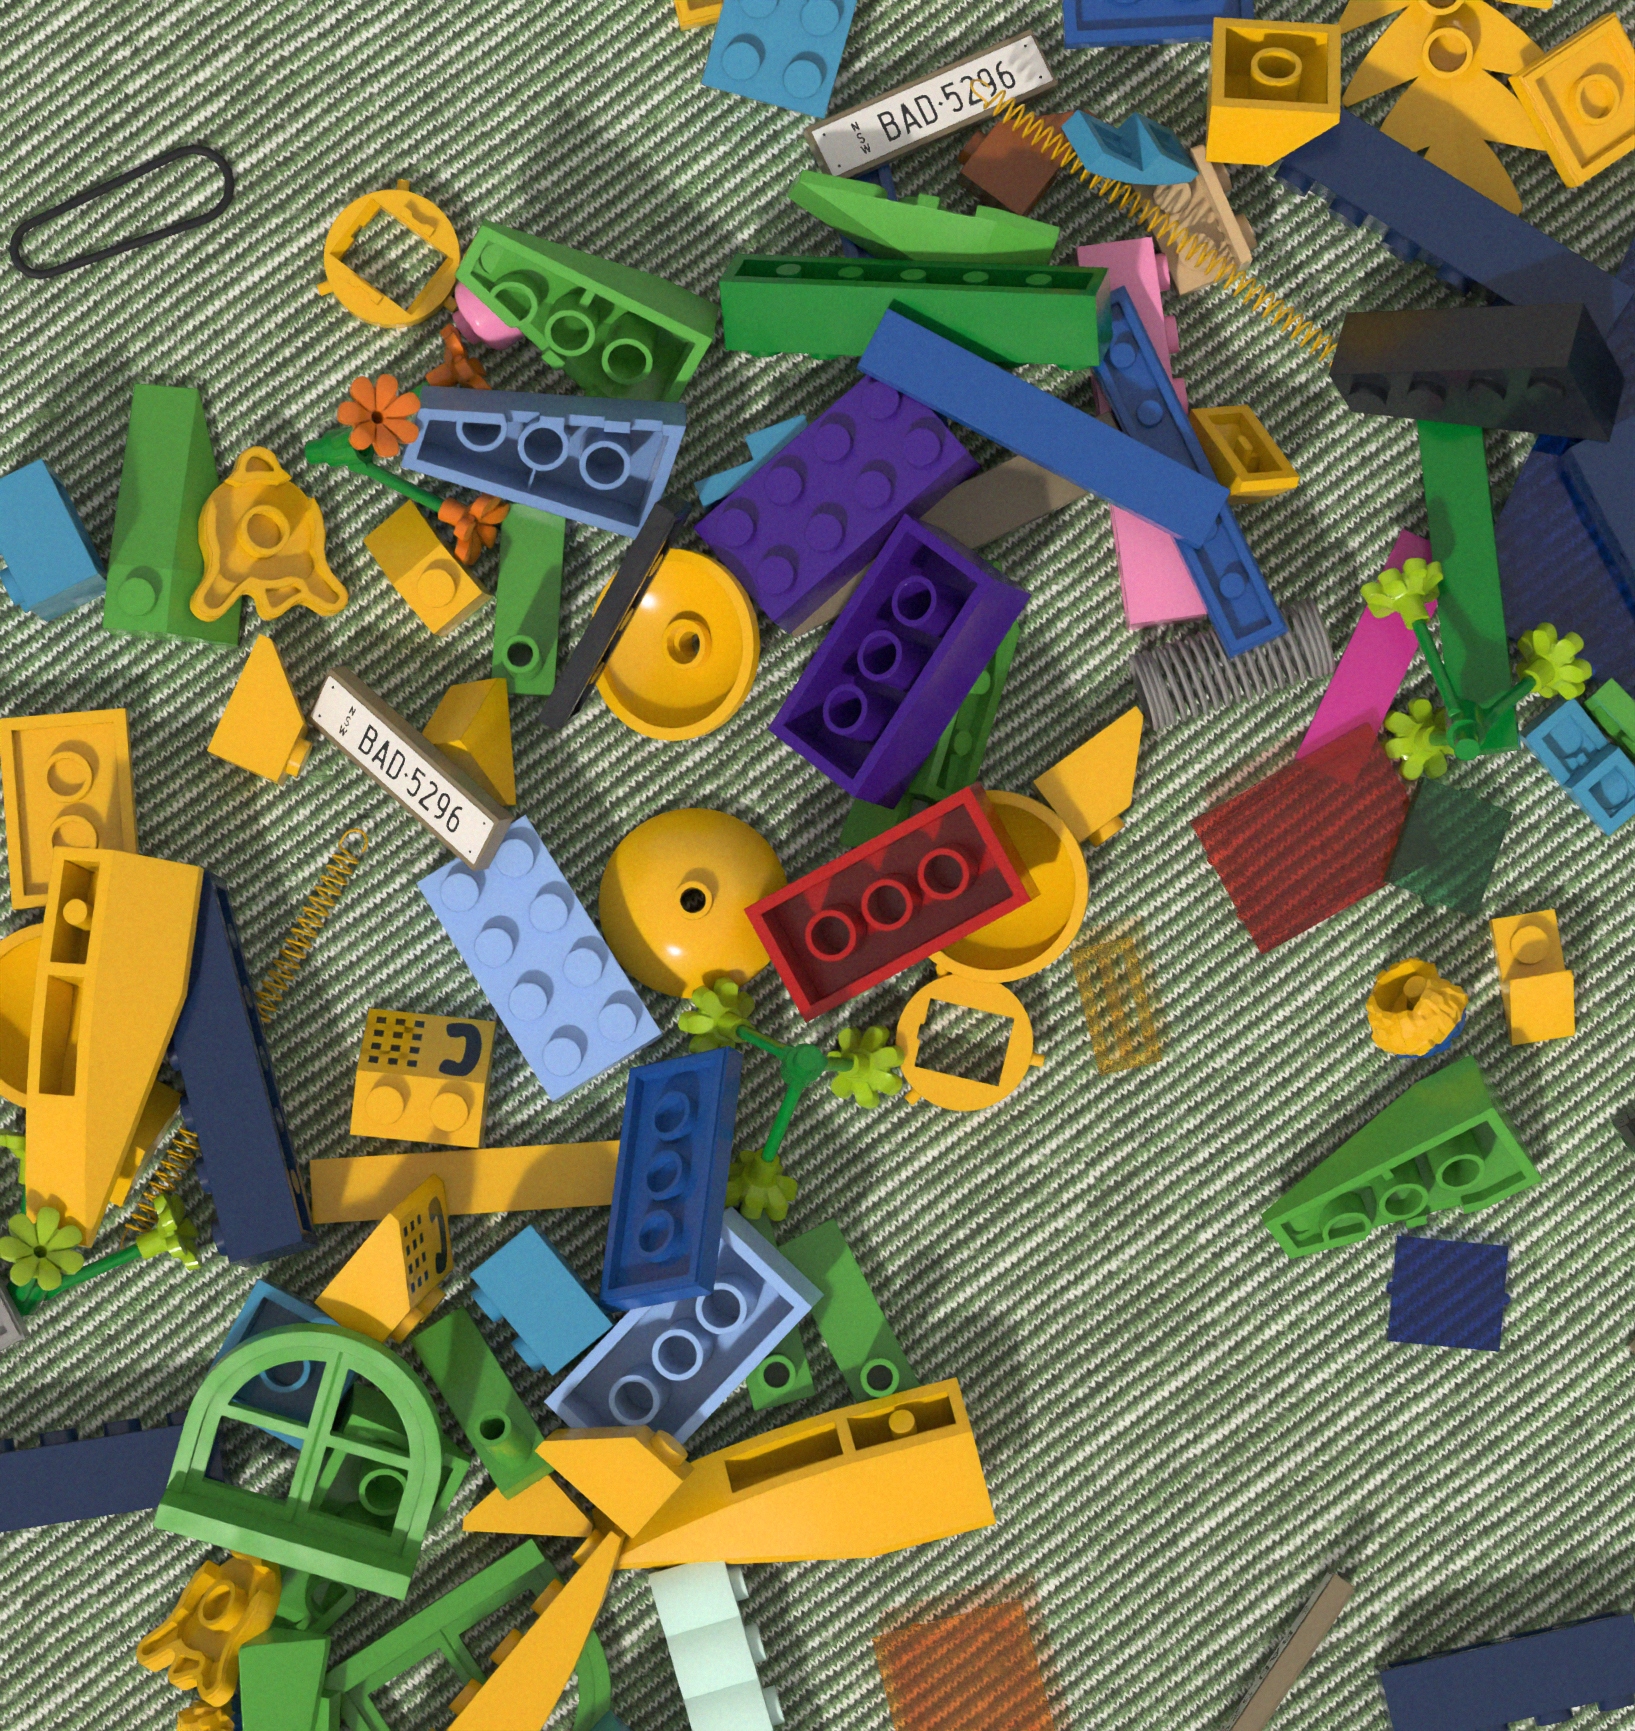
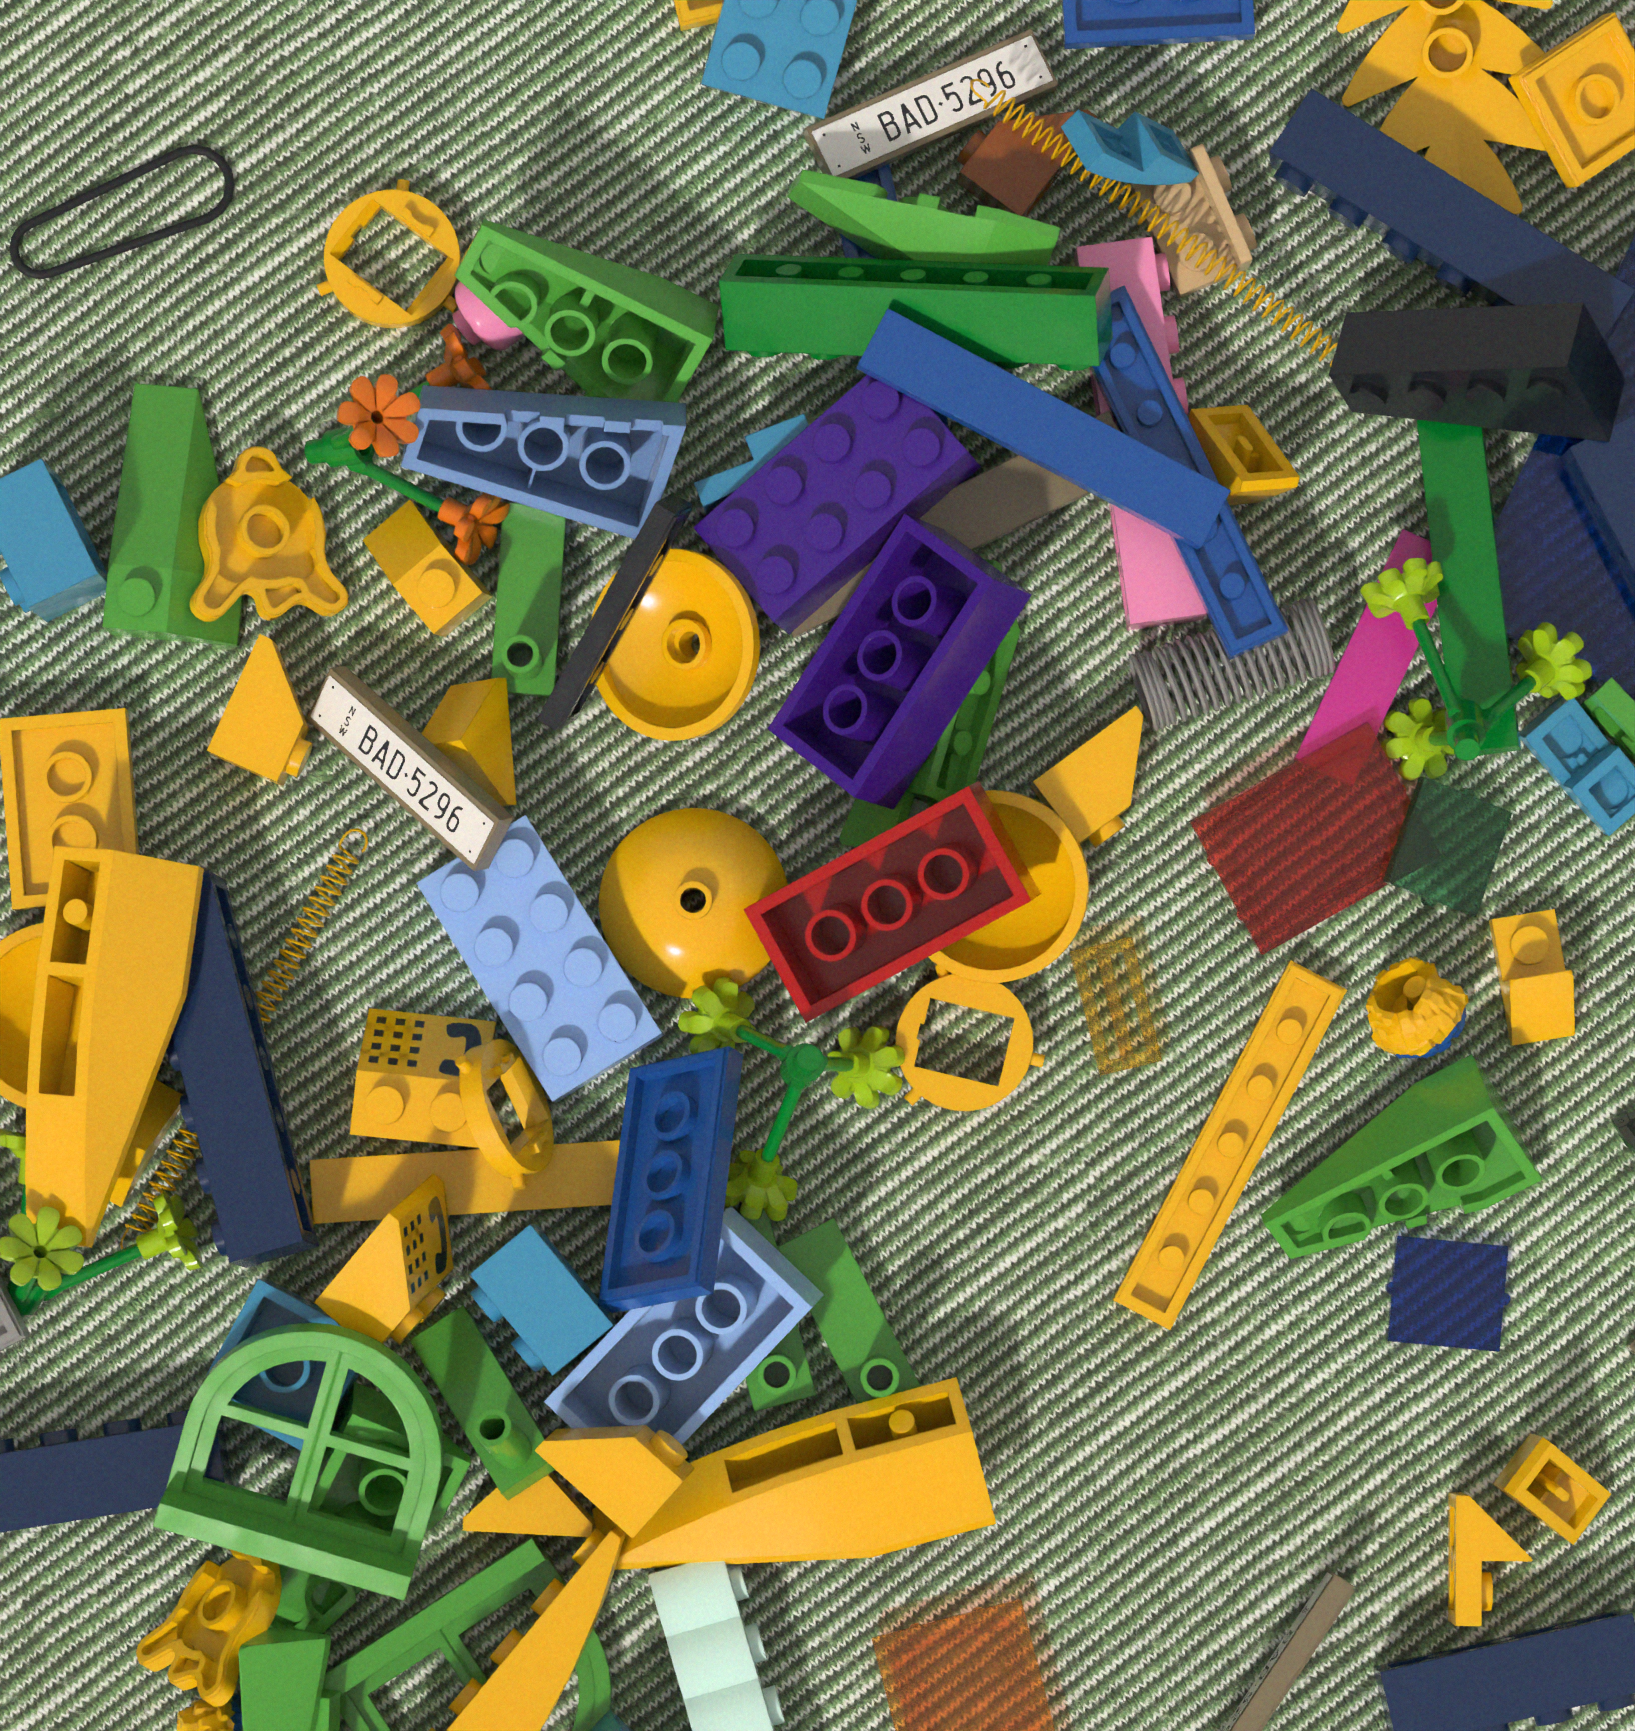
yellow slope [1205,17,1341,166] -> none
none -> yellow piece [455,1039,554,1191]
none -> yellow tile [1112,960,1347,1330]
none -> yellow slope [1448,1492,1533,1626]
none -> yellow slope [1492,1433,1611,1545]

